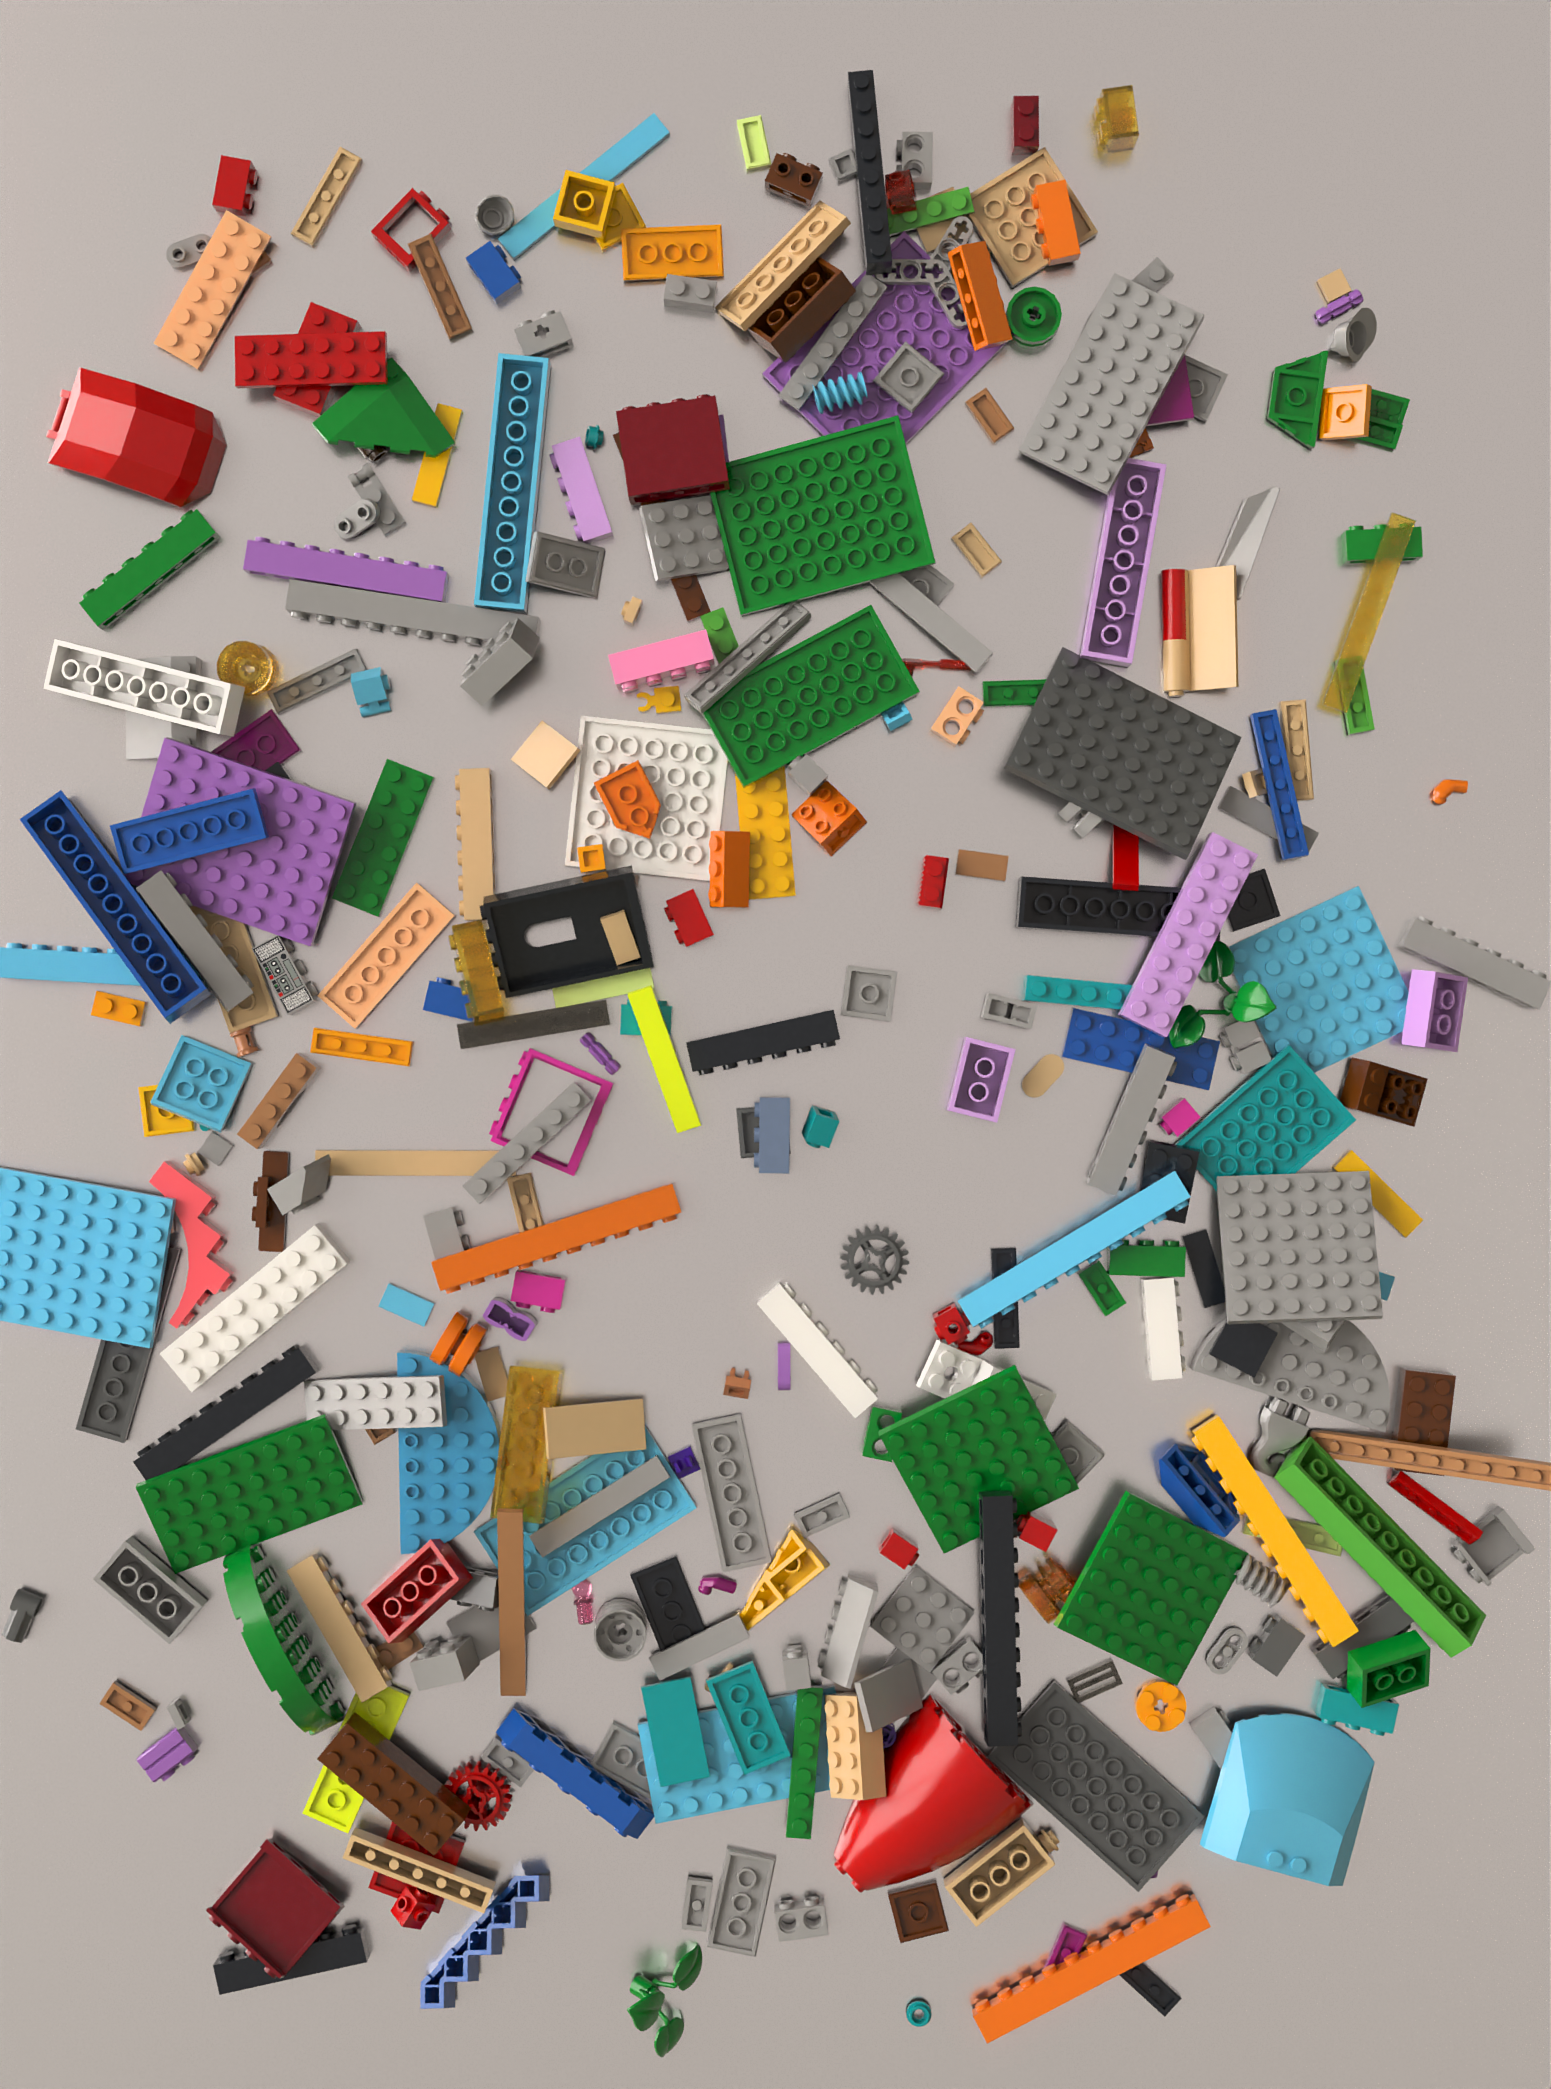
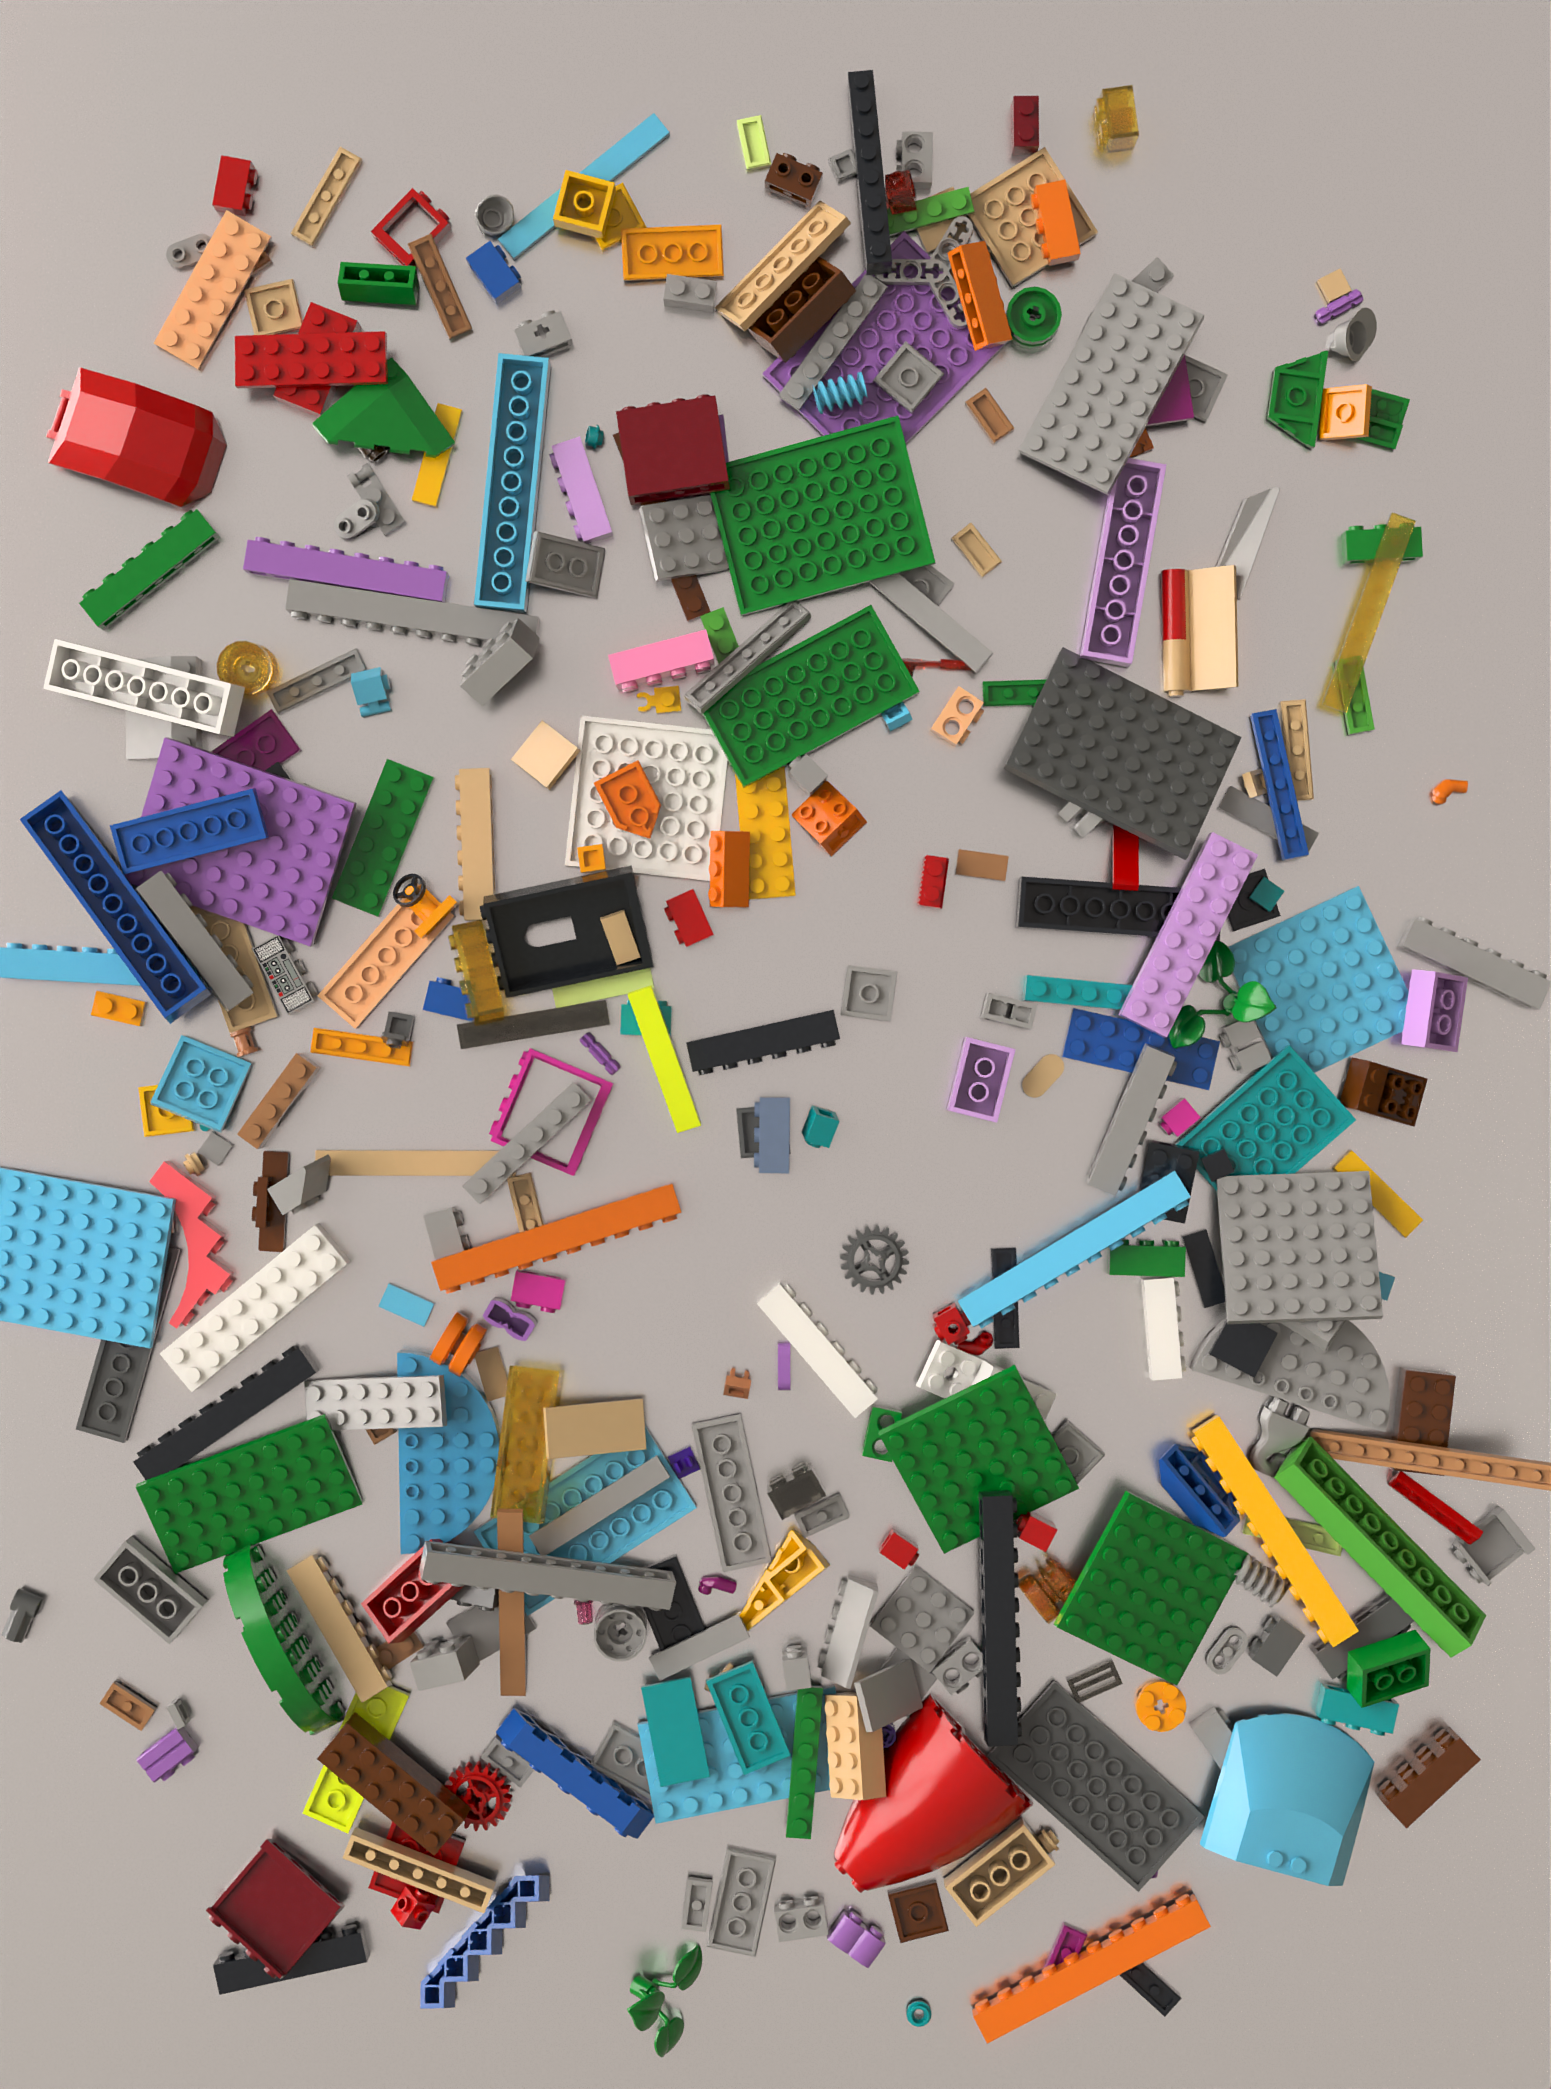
tan plate [621,596,643,627] -> none
green plate [1078,1260,1126,1317] -> none
none -> tan tile [244,279,303,335]
none -> green brick [337,262,419,305]
none -> dark grey bracket [381,1011,414,1049]
none -> light orange piece [393,874,459,939]
none -> light grey brick [419,1541,676,1611]
none -> clear smoke brick [767,1462,826,1520]
none -> medium lavender brick [827,1910,886,1968]
none -> black tile [1200,1148,1235,1182]
none -> teal tile [1249,877,1285,912]
none -> reddish brown brick [1376,1726,1481,1829]

